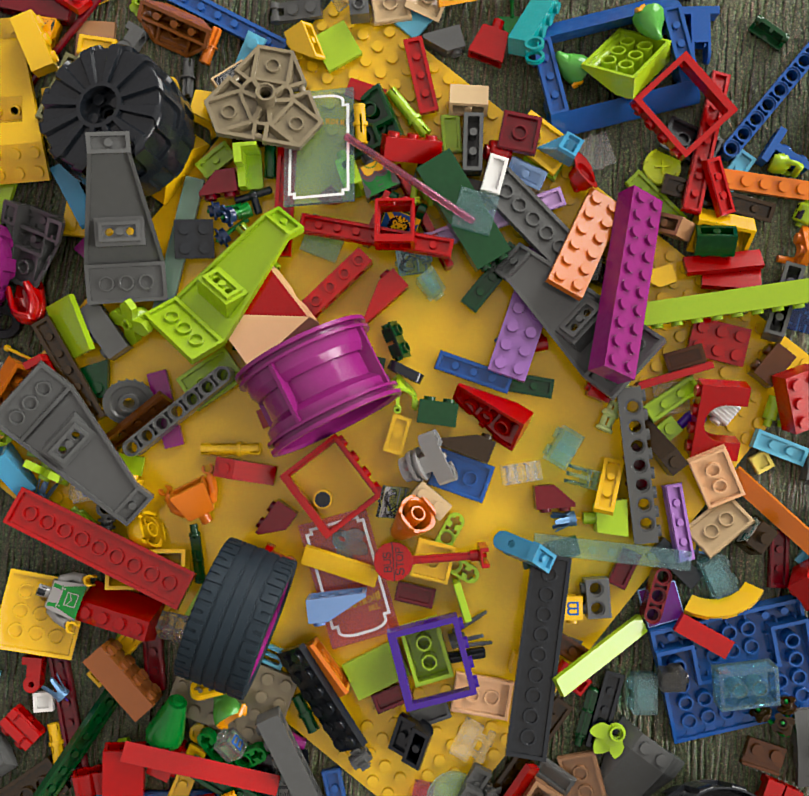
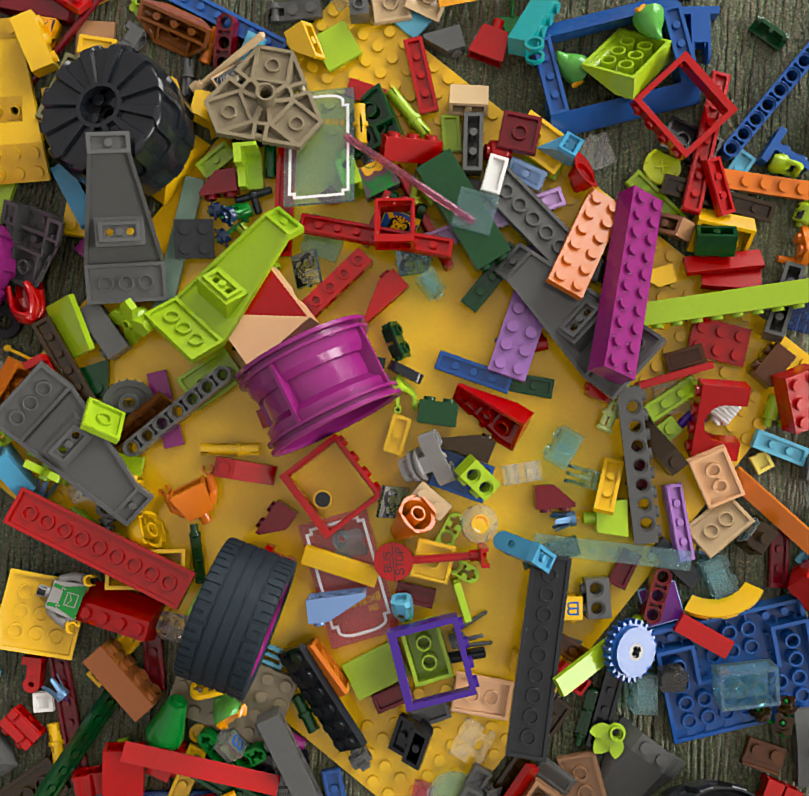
none -> lime tile [79,397,126,444]
none -> tan piece [189,32,265,93]
none -> dark red beam [213,13,239,69]
none -> piece [291,248,322,289]
none -> medium azure rock [390,592,414,623]
none -> lime brick [454,454,501,501]
none -> clear tile [460,504,498,543]
none -> gear [602,618,657,683]

